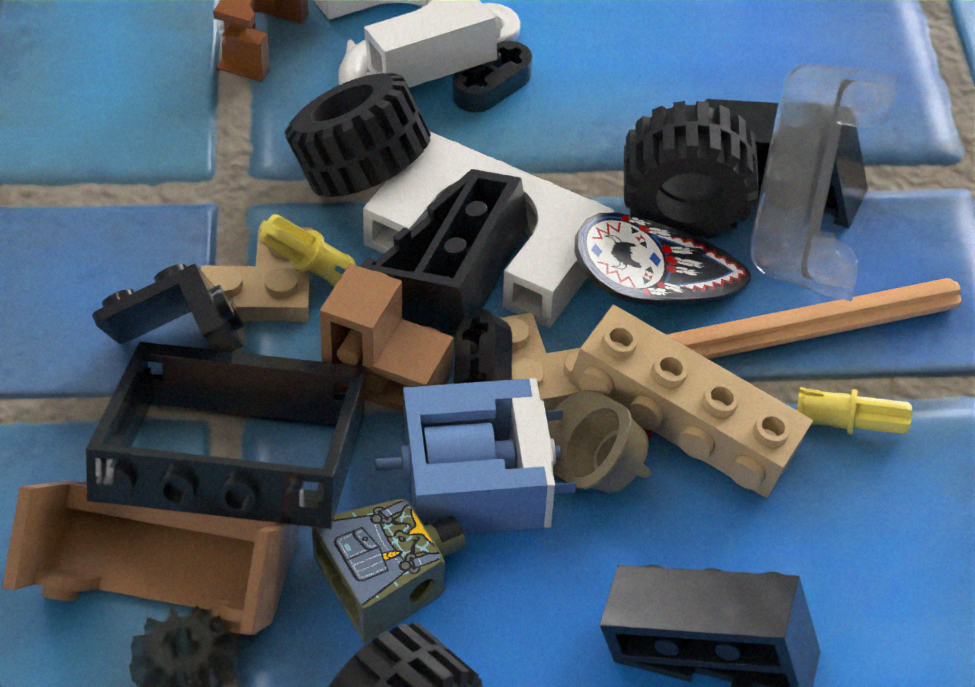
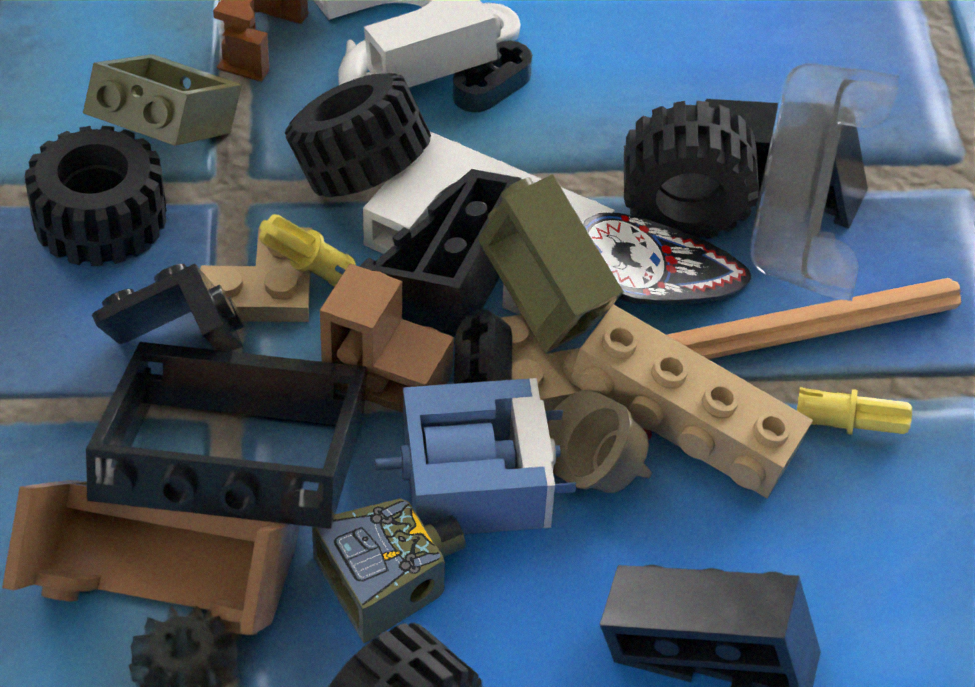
none -> black tyre [25,126,167,266]
none -> olive window [83,54,242,146]
none -> olive window [478,174,624,353]

